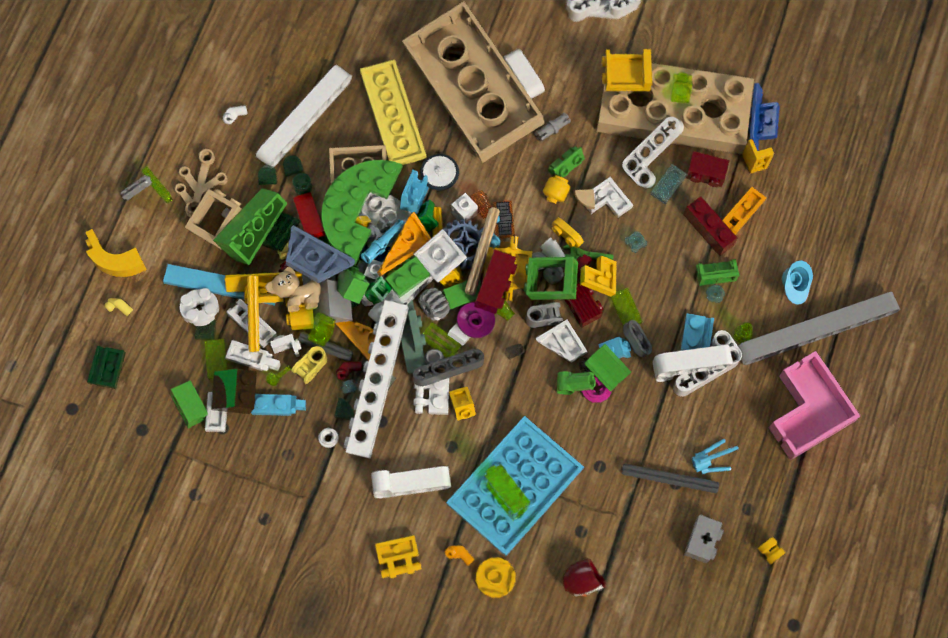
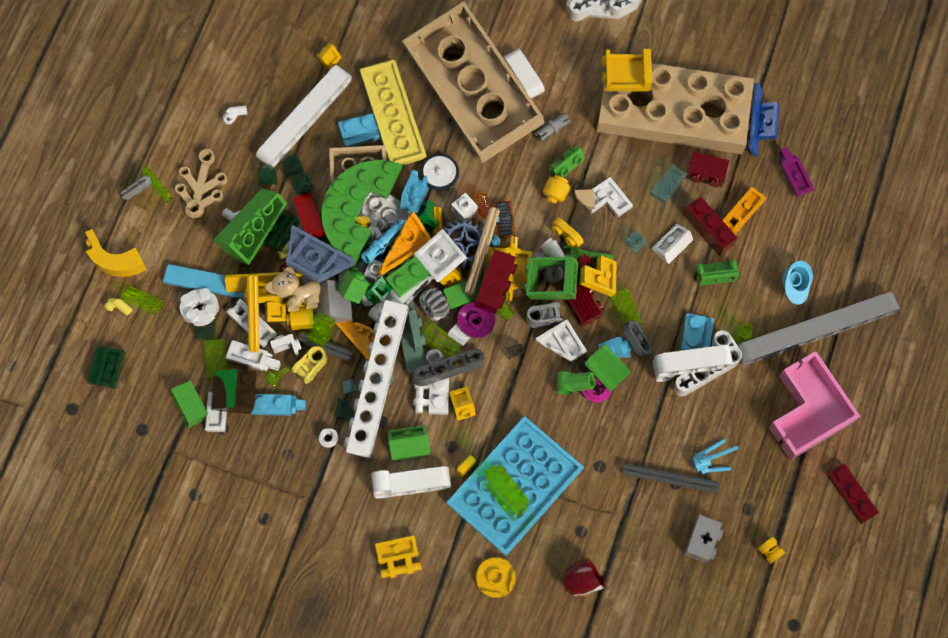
tan window [185,189,242,249] -> none
dark red arm [336,361,362,380] -> none
light orange arm [445,545,475,566] -> none
white beam [623,117,684,188] -> none
clear neon green bracket [671,72,693,103] -> none
clear light blue plate [706,285,725,303] -> none
yellow panel [742,139,774,174] -> none
none -> clear neon green tile [121,286,164,315]
none -> yellow tile [265,302,286,322]
none -> yellow tile [316,43,341,70]
none -> medium azure plate [338,113,381,147]
none -> bright green panel [388,425,431,461]
none -> yellow tile [457,455,476,478]
none -> white slope [651,224,693,264]
none -> magenta hinge [779,147,814,198]
none -> dark red plate [827,463,879,524]

